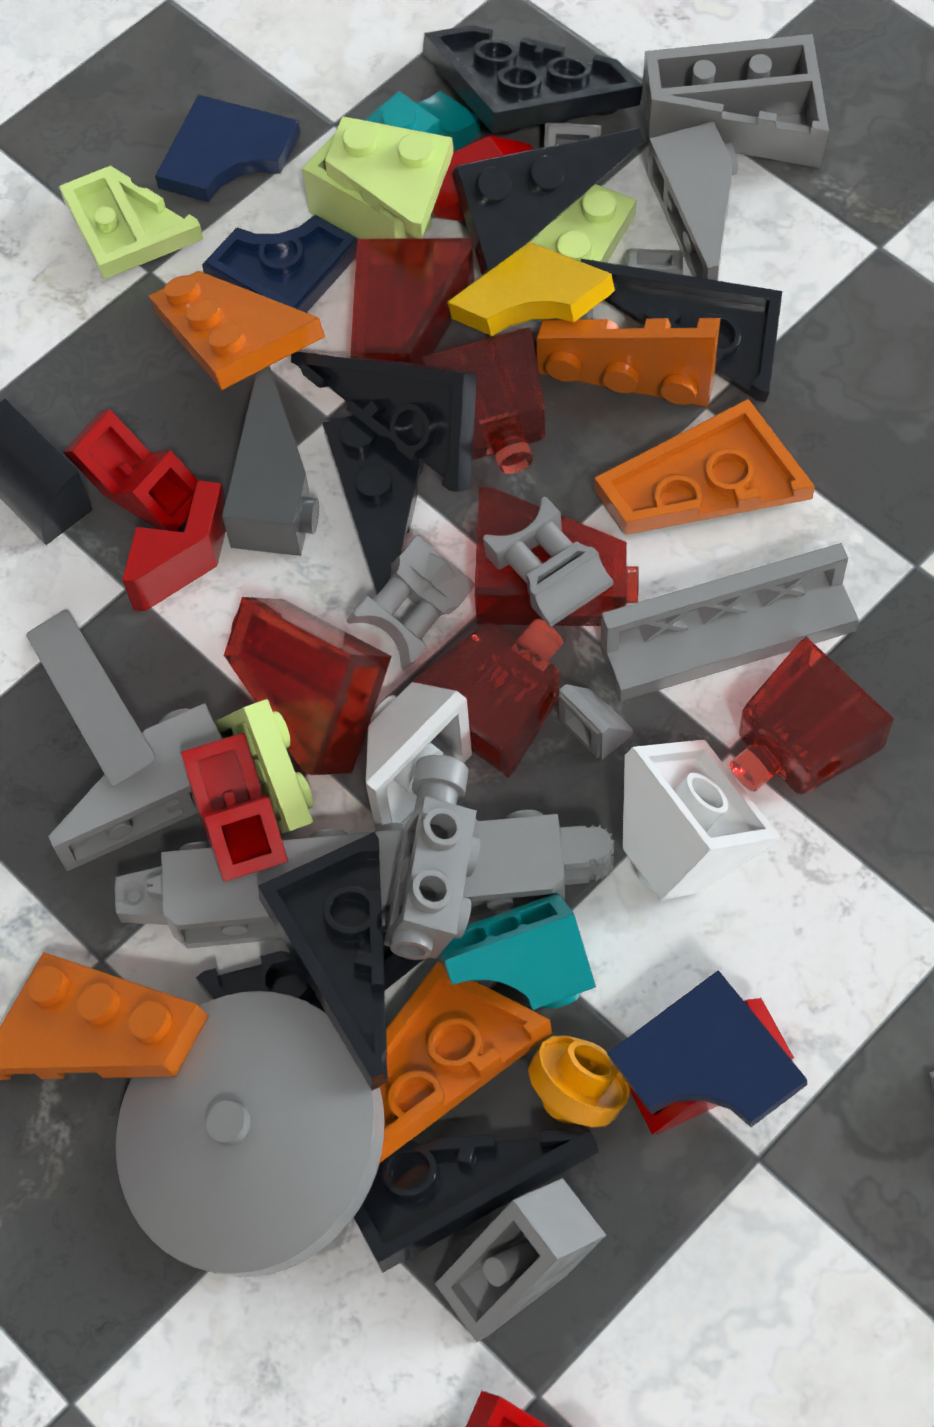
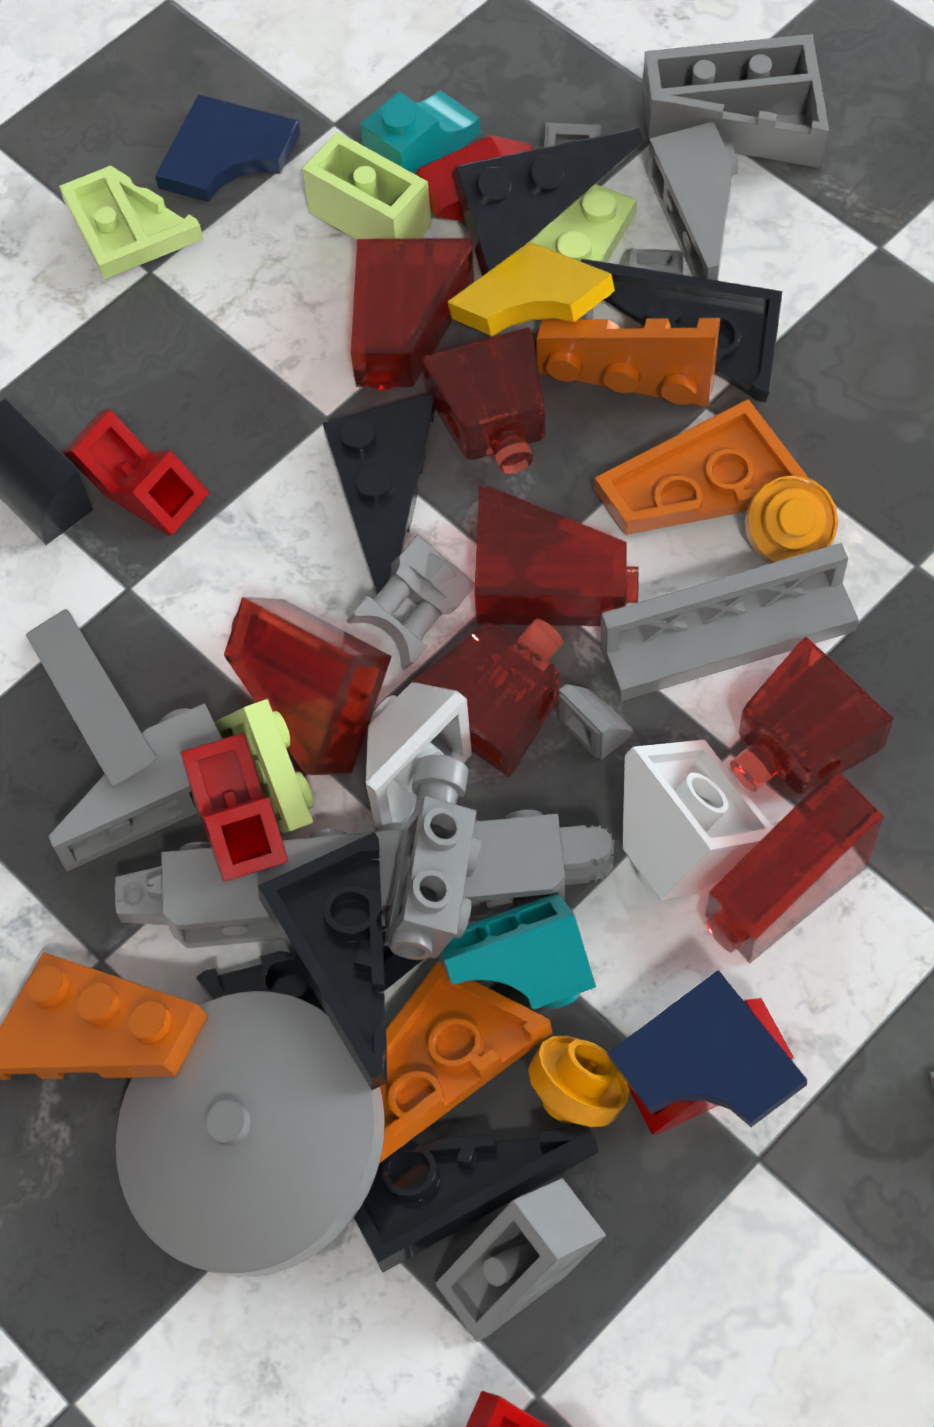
red slope [122,481,226,611] -> none
orange wing [149,271,325,390] -> none
dark blue tile [202,215,361,313] -> none
dark grey slope [222,366,319,556] -> none
black wing [291,349,477,492] -> none
yellowish green wing [325,116,453,239] -> none
black plate [423,25,643,133] -> none
light grey piece [483,497,613,627] -> none
none -> clear red slope [705,768,884,963]
none -> light orange plate [745,475,838,563]

